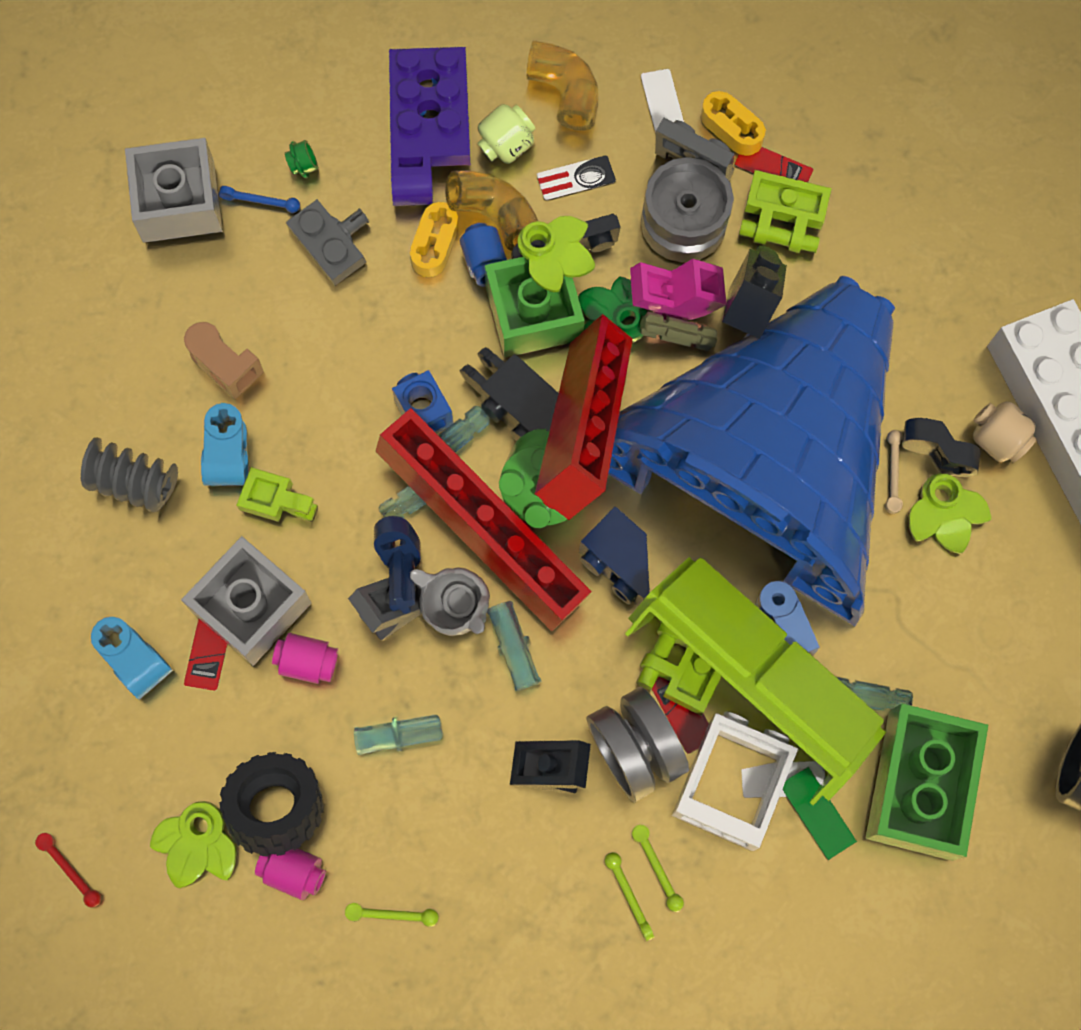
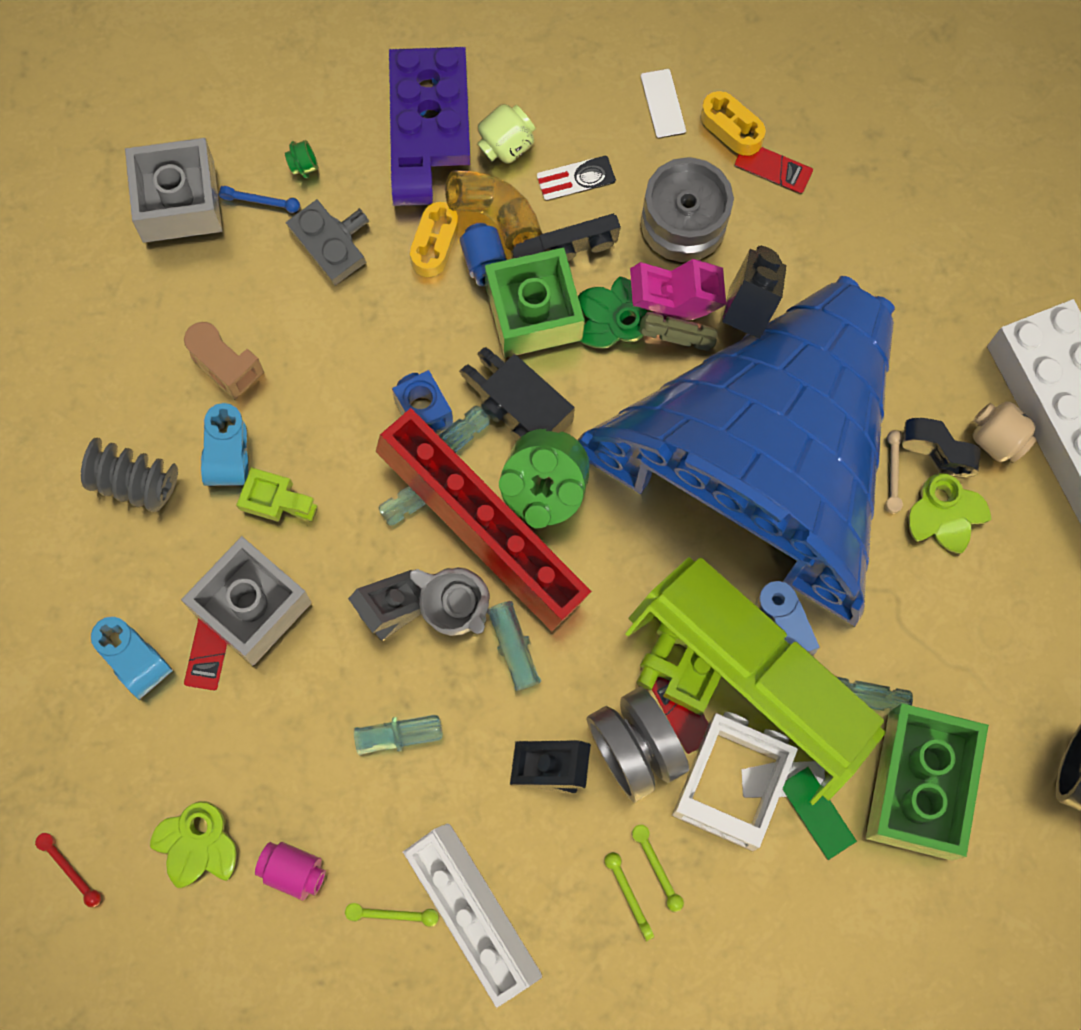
black tyre [219,752,324,857] -> none
dark pink brick [272,633,339,684] -> none
dark blue piece [374,516,421,614] -> none
lime plate [518,216,595,292] -> none
clear yellow cylinder [526,41,598,131] -> none
red brick [535,314,633,520] -> none
dark blue slope [579,506,650,606] -> none
dark grey plate [655,118,735,181] -> none
lime plate [739,170,832,253] -> none
none -> white slope [403,824,542,1008]

